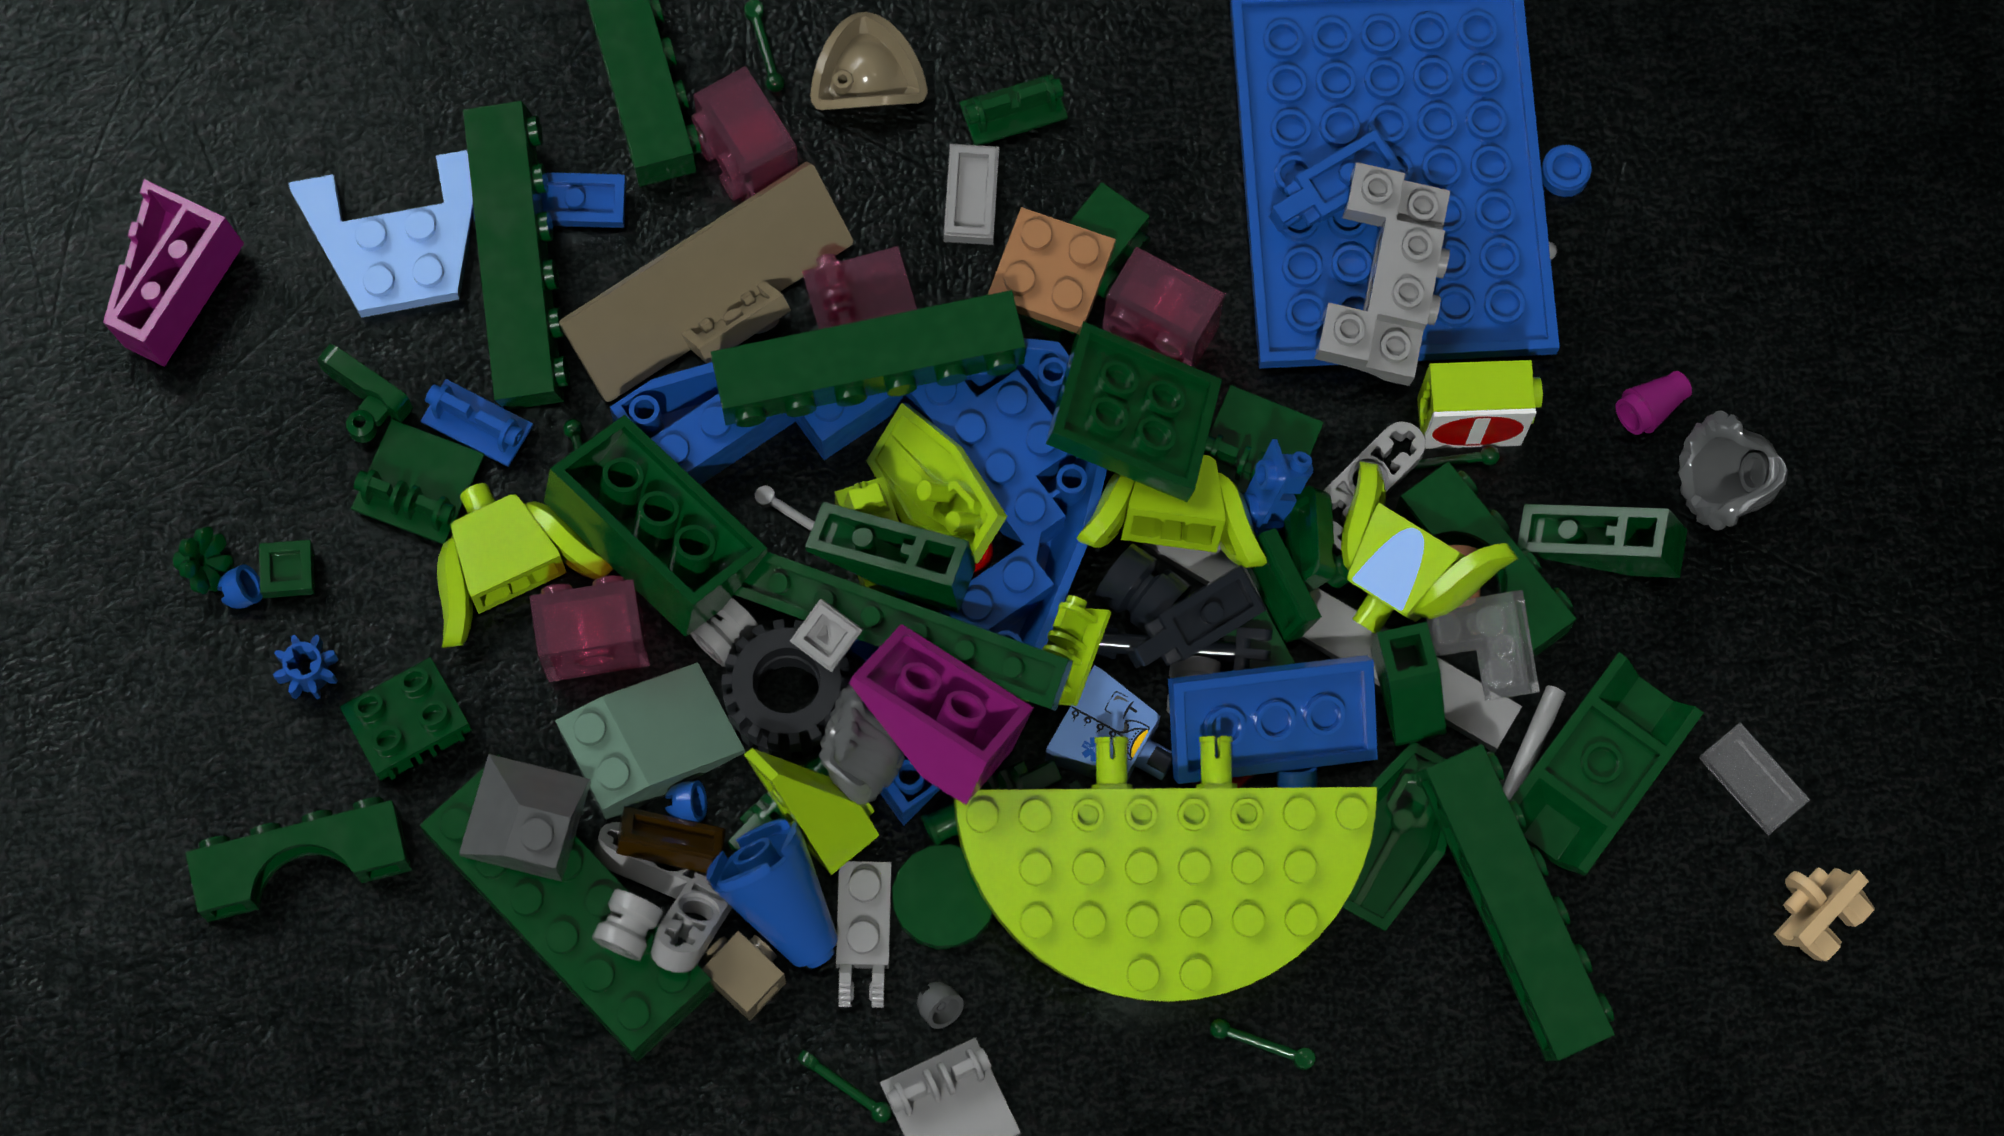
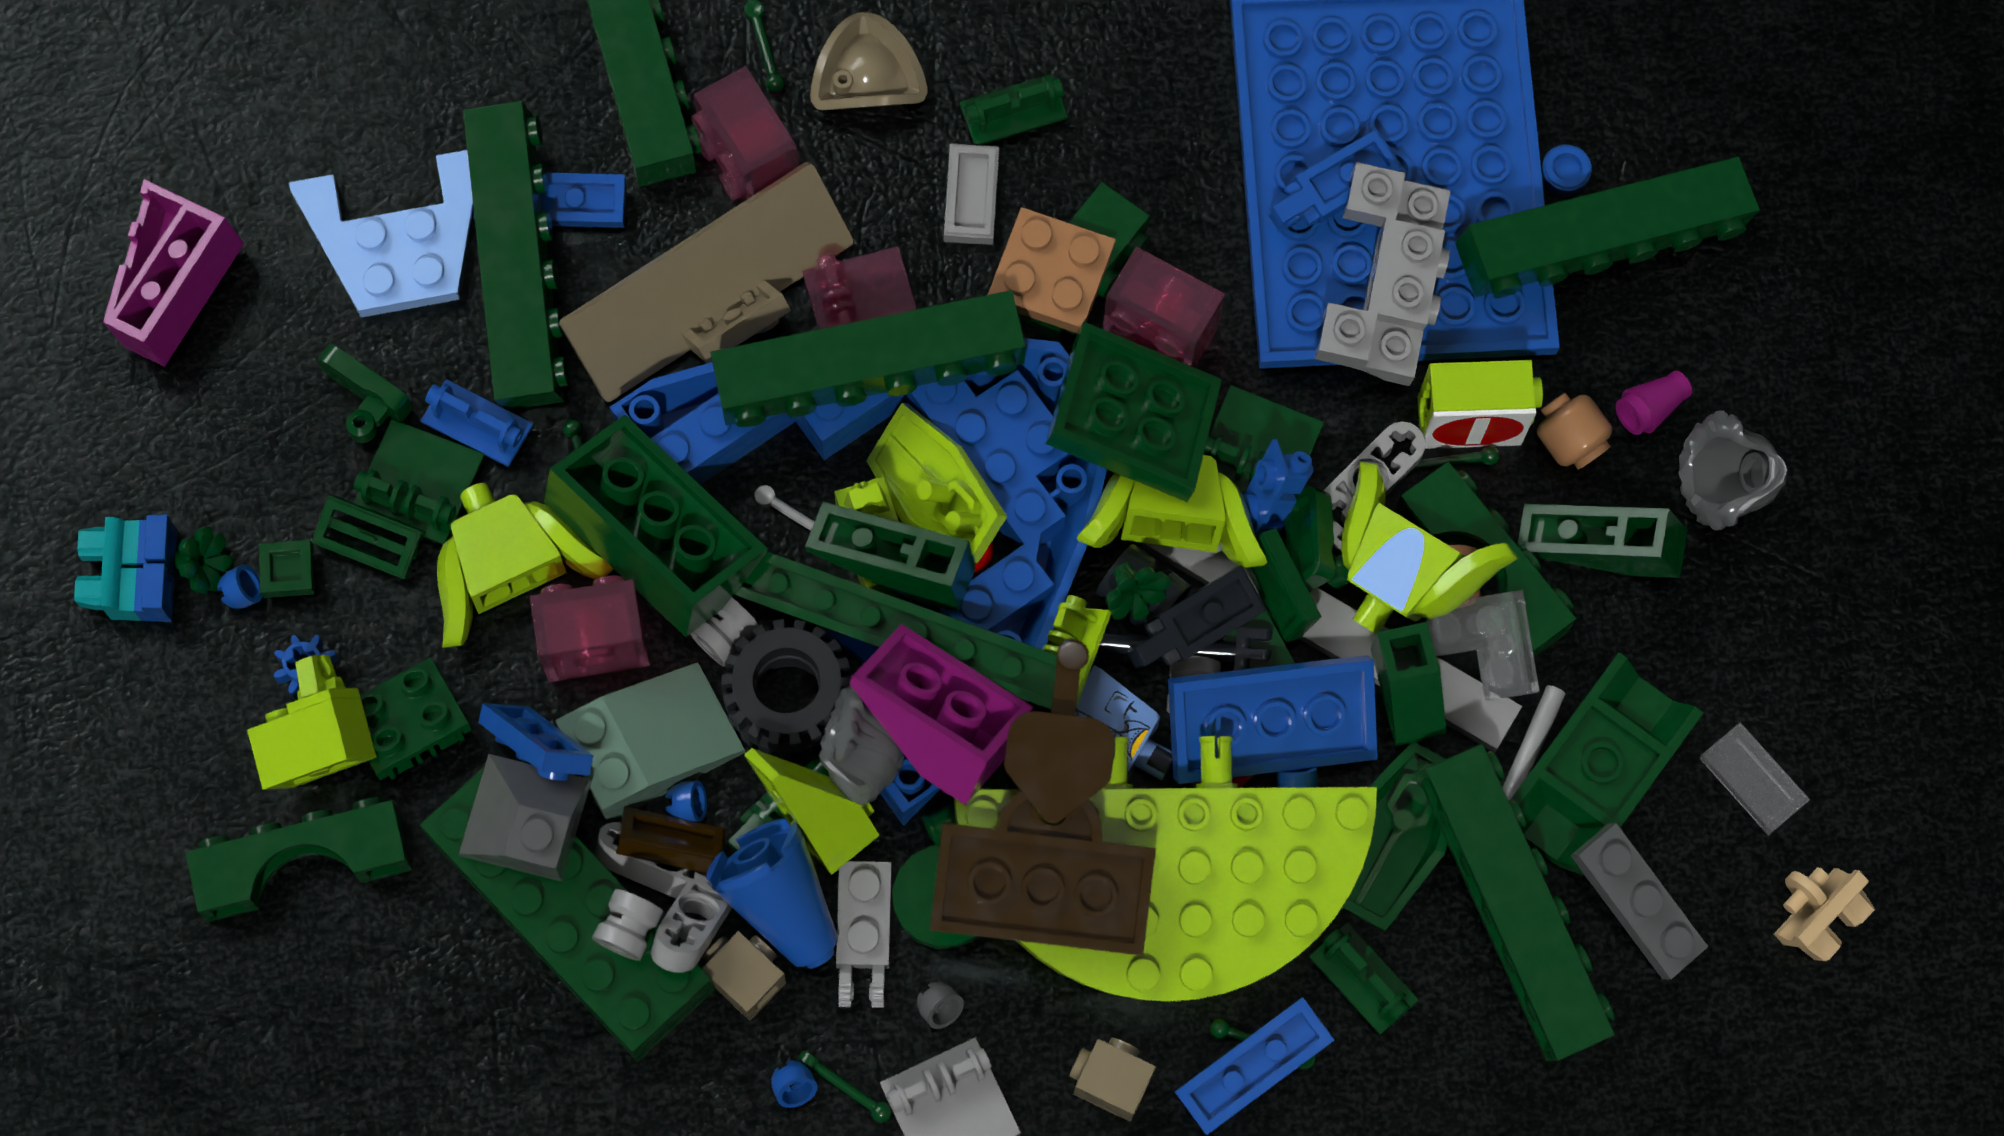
light grey tile [790,599,864,672] -> none
none -> hips [74,514,177,622]
none -> lime hinge [247,655,376,790]
none -> dark green tile [311,495,426,579]
none -> blue plate [479,703,594,781]
none -> blue hinge [771,1060,817,1108]
none -> dark brown plate [930,639,1156,956]
none -> dark tan brick [1069,1038,1156,1122]
none -> dark green plant [1106,563,1171,621]
none -> blue plate [1175,997,1334,1135]
none -> dark green hinge [1309,922,1418,1035]
none -> dark green brick [1455,157,1760,298]
none -> medium nougat head [1536,392,1612,470]
none -> dark grey plate [1571,823,1708,979]

